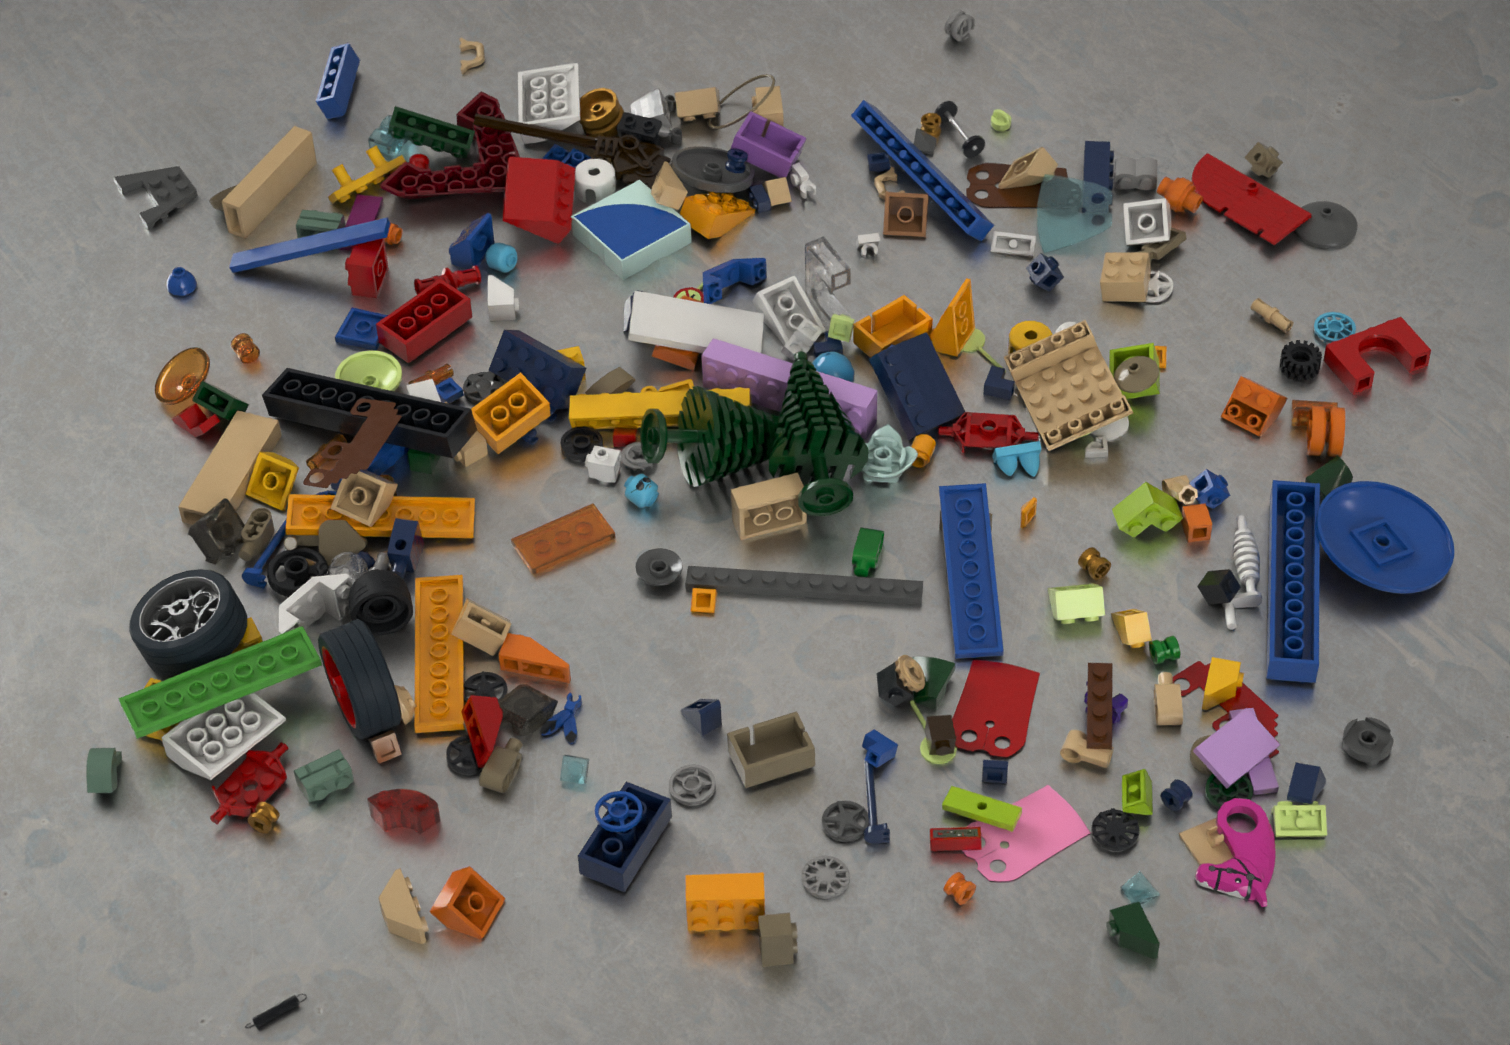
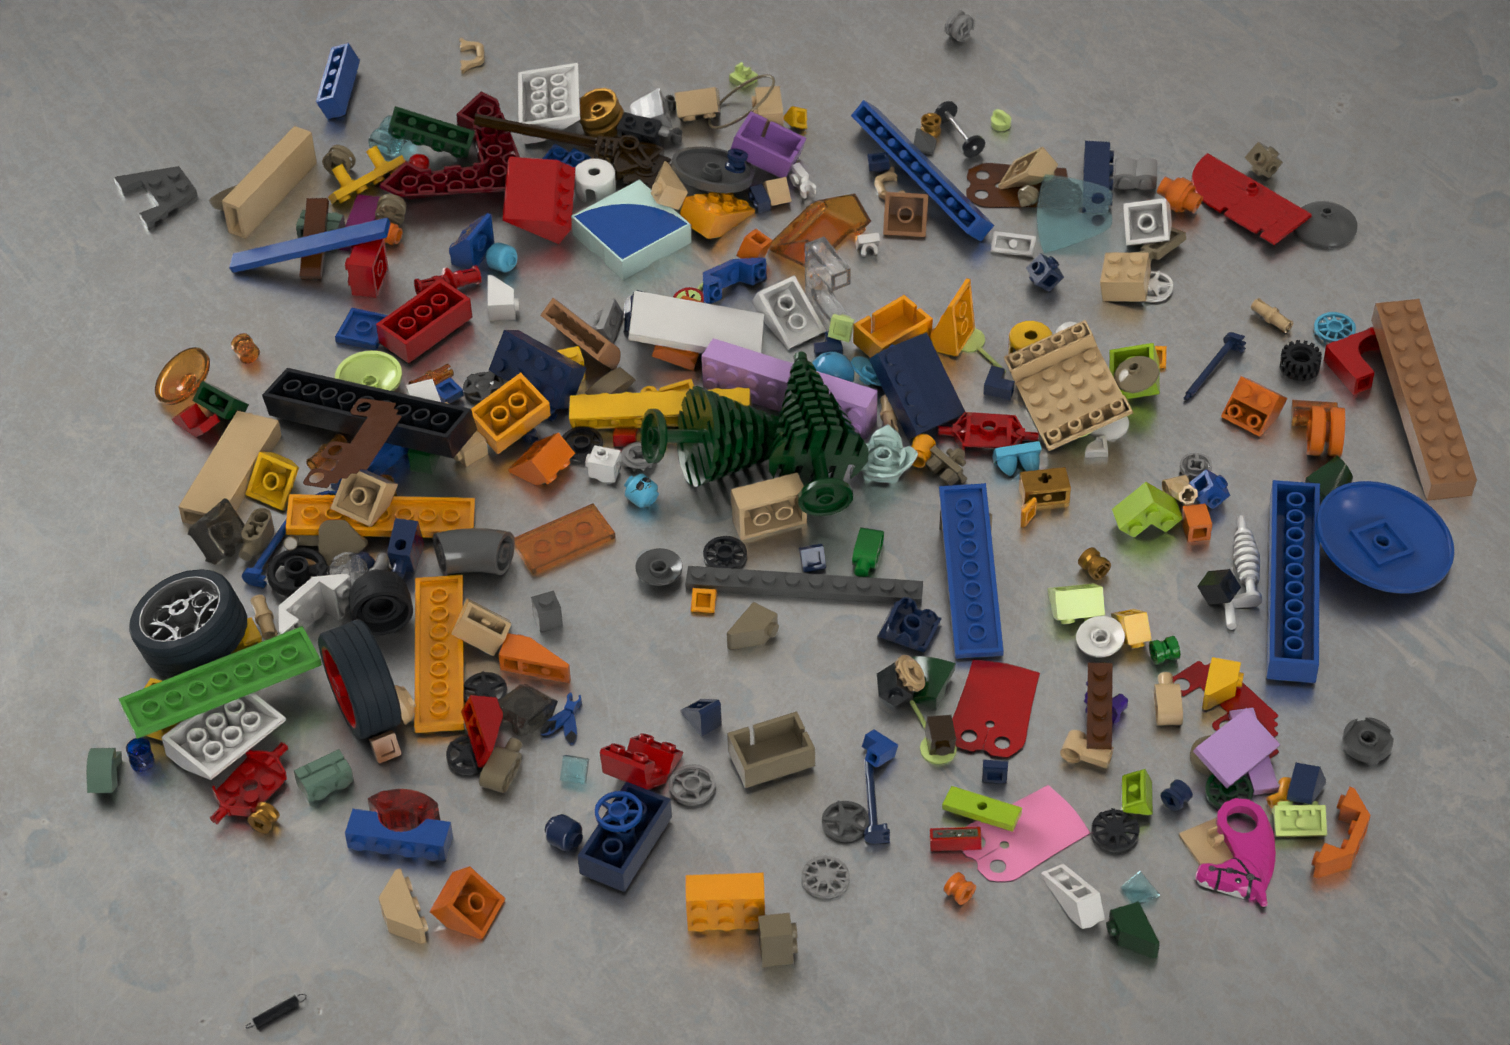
blue brick [167,267,197,296] -> none
white slope [780,318,823,361] -> none
none -> clear blue wheel [126,738,155,772]
none -> tan pin [250,595,278,640]
none -> reddish brown tile [299,198,329,279]
none -> dark tan wheel [322,145,356,176]
none -> blue arch [345,809,453,861]
none -> dark tan wheel [375,194,407,226]
none -> dark grey brick [433,528,515,576]
none -> orange slope [508,432,575,486]
none -> dark grey brick [531,590,563,632]
none -> medium nougat brick [540,298,621,370]
none -> dark blue head [545,814,583,852]
none -> light grey tile [592,298,624,343]
none -> red slope [600,733,683,790]
none -> black wheel [703,536,747,569]
none -> dark tan slope [727,602,779,650]
none -> yellowish green tile [729,62,758,90]
none -> orange brick [736,228,773,259]
none -> clear orange windscreen [769,193,871,272]
none -> yellow slope [783,106,807,130]
none -> tile [799,543,826,572]
none -> medium azure dish [851,356,881,386]
none -> dark blue slope [877,597,942,653]
none -> tan pin [880,395,898,432]
none -> dark tan hips [925,445,967,486]
none -> dark tan plate [1018,185,1039,207]
none -> pearl gold brick [1019,467,1071,506]
none -> white slope [1041,864,1105,929]
none -> white dish [1076,616,1125,658]
none -> light grey wheel [1179,453,1212,482]
none -> dark blue piece [1183,332,1246,401]
none -> light orange arm [1266,777,1291,808]
none -> orange slope [1311,787,1371,878]
none -> medium nougat brick [1371,299,1477,501]

